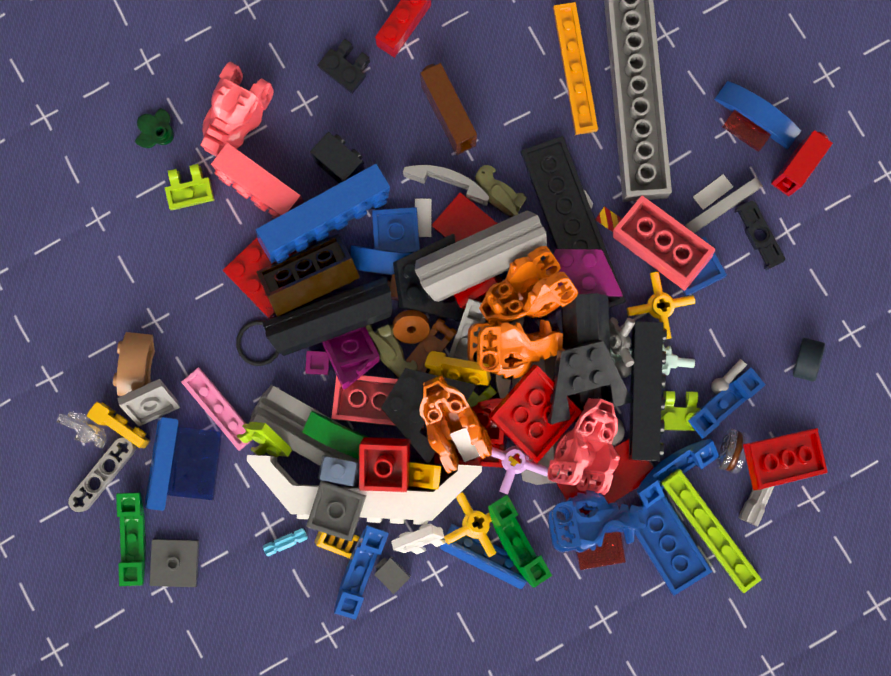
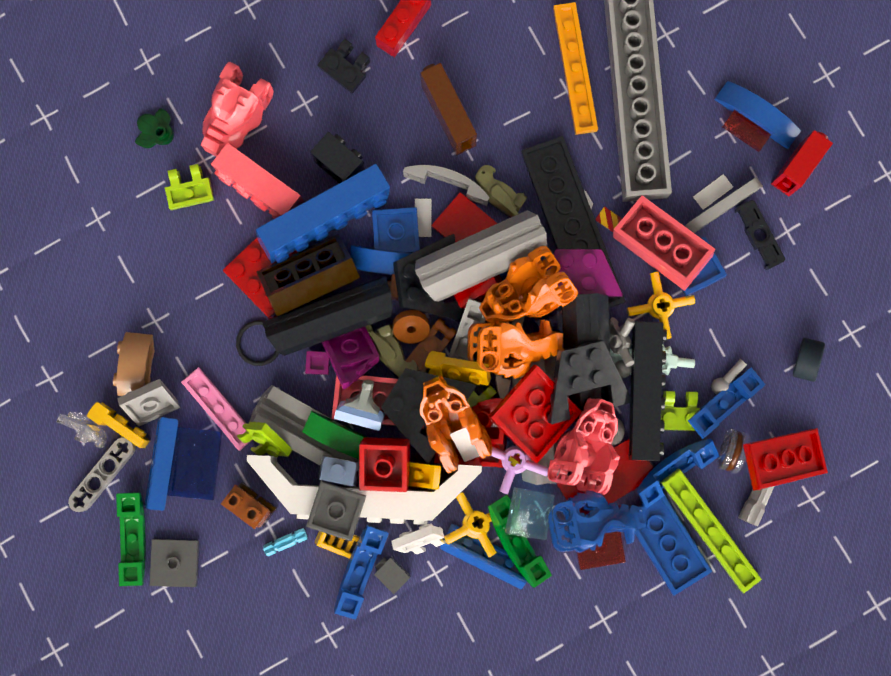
none -> dark orange hips [221,482,277,529]
none -> piece [334,380,385,431]
none -> clear light blue tile [505,487,555,540]

